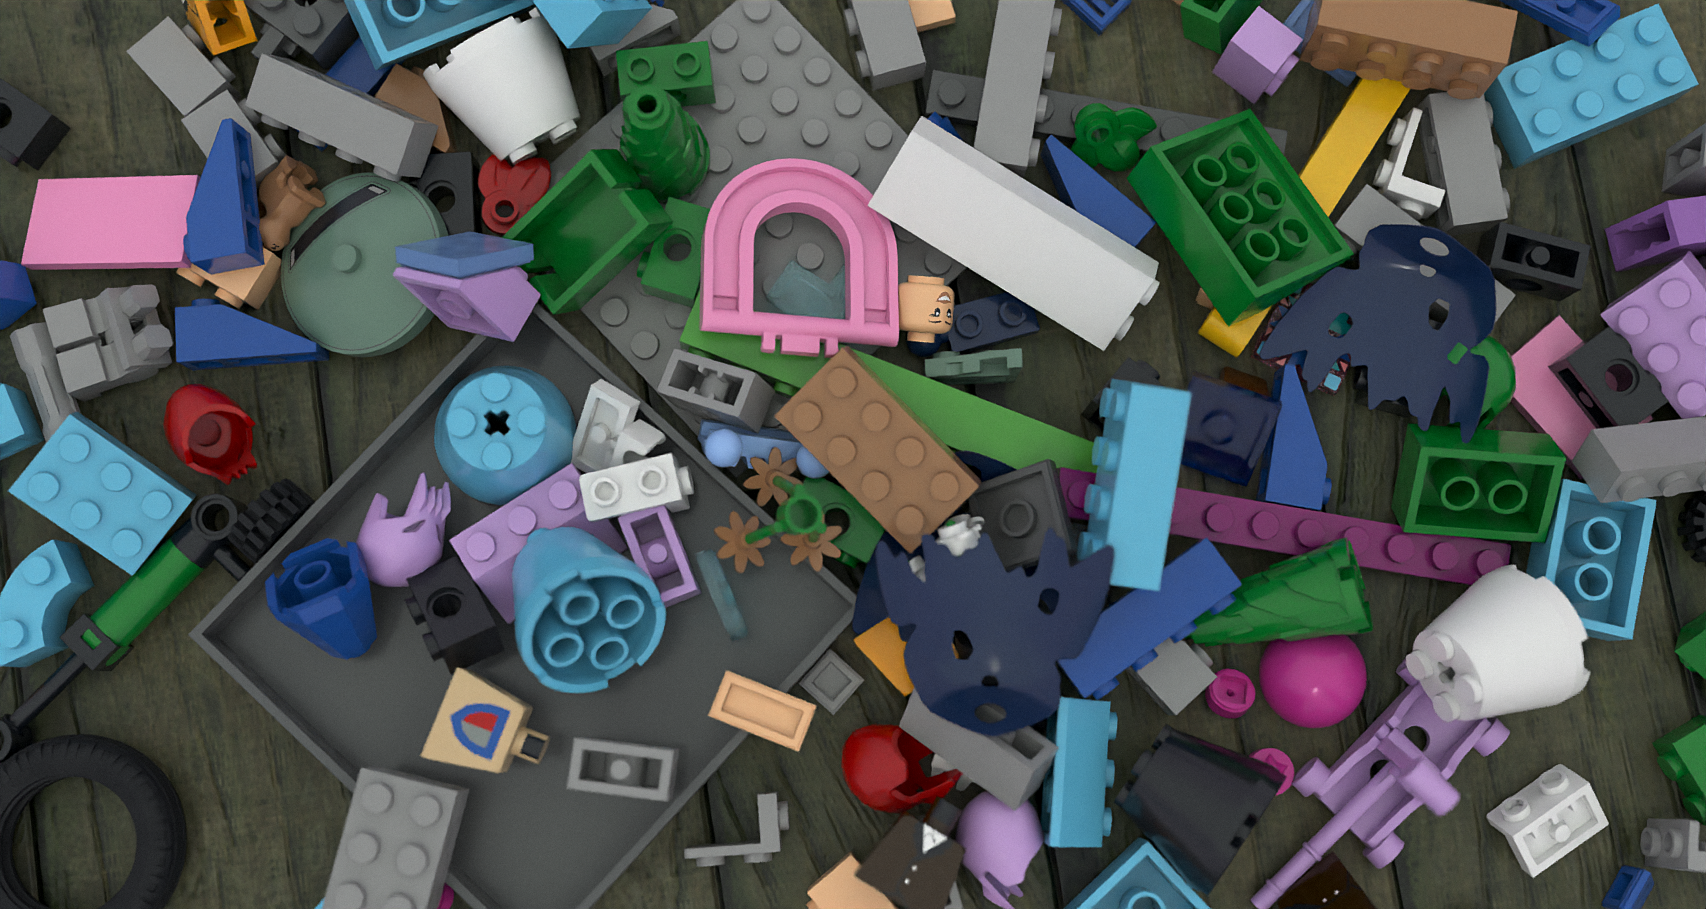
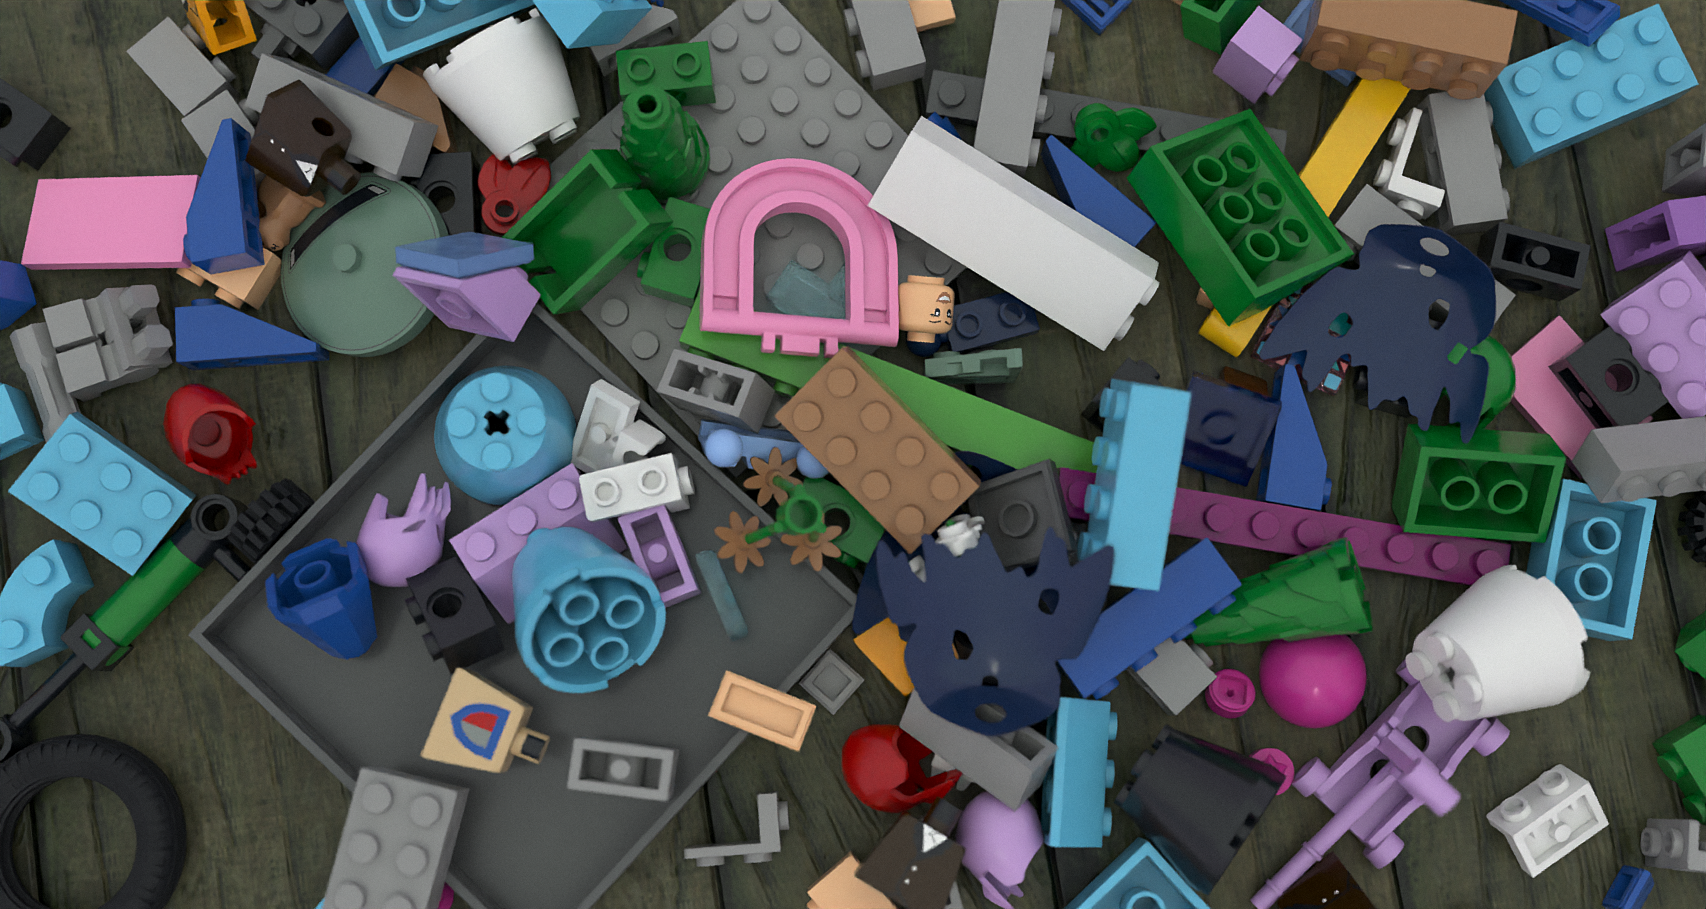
none -> dark brown torso [245,79,361,197]

